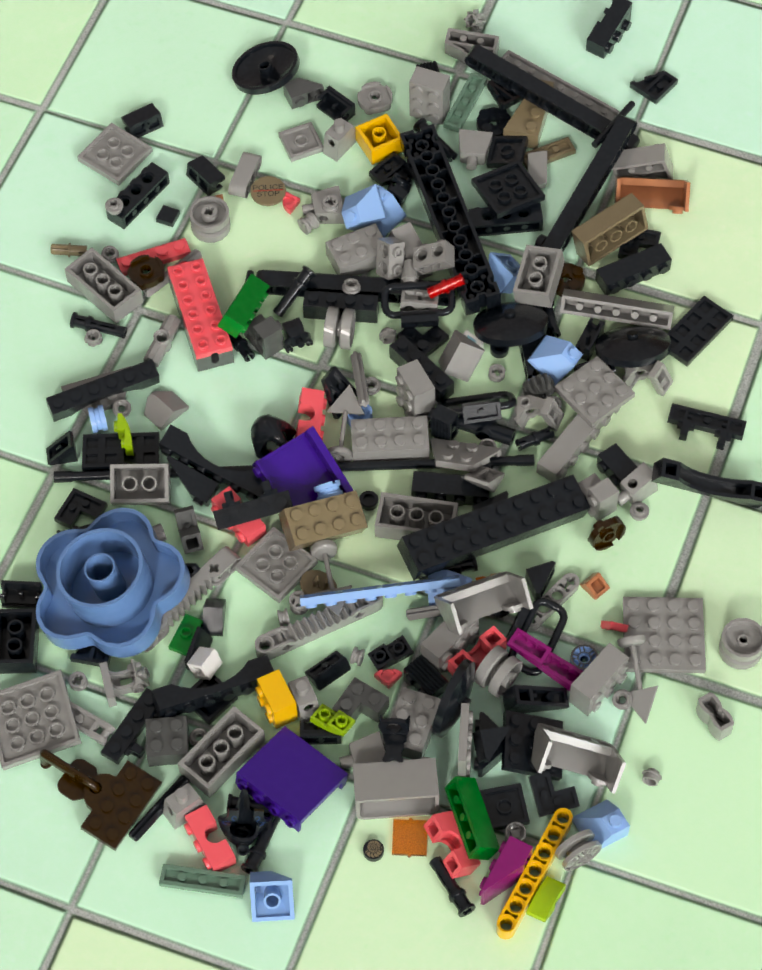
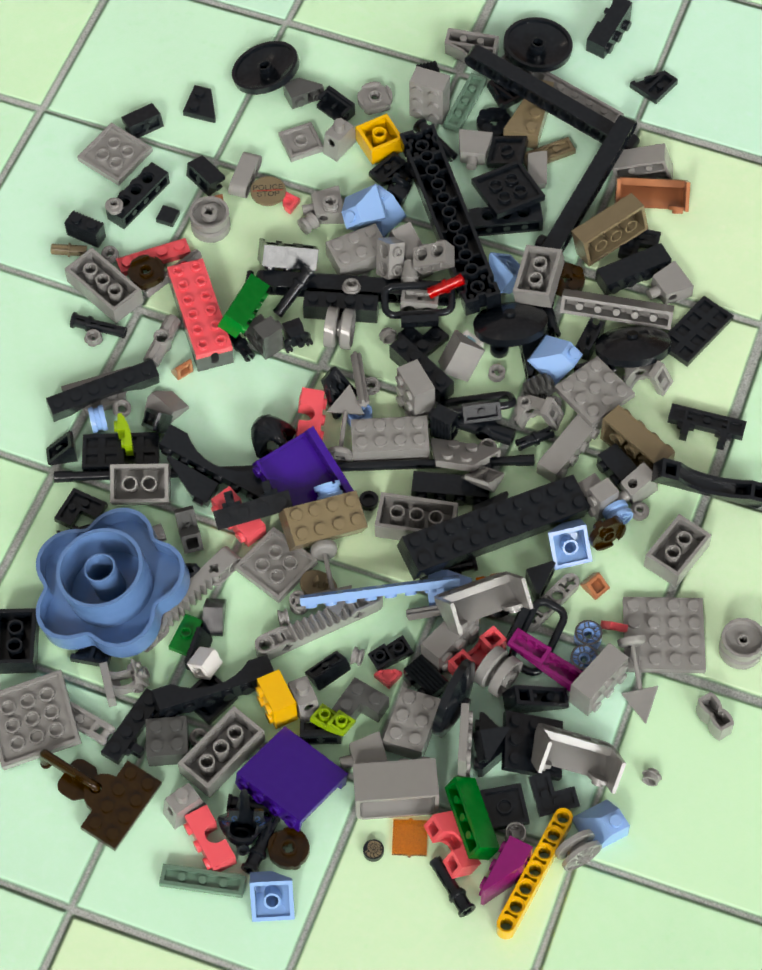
black hinge [0,580,43,609] -> none
light grey bush [68,671,88,691] -> none
black axle [129,775,190,841] -> none
black hair [378,715,410,762] -> none
light grey gear [464,9,486,31] -> none
lime slope [526,876,566,922] -> none
black bar [591,101,635,148] -> none
light grey plate [612,689,633,710] -> none
none -> black brick [64,210,106,248]
none -> black slope [141,408,173,433]
none -> nougat slope [171,359,193,380]
none -> black wing [183,85,216,123]
none -> wedge [257,238,319,272]
none -> dark brown plate [268,827,310,870]
none -> black dish [503,17,573,72]
none -> light blue slope [548,519,593,570]
none -> light blue wheel [574,620,603,650]
none -> dark tan brick [600,405,675,484]
none -> light blue wheel [602,500,634,525]
none -> light grey brick [644,514,712,587]
none -> light grey torso [646,261,694,304]

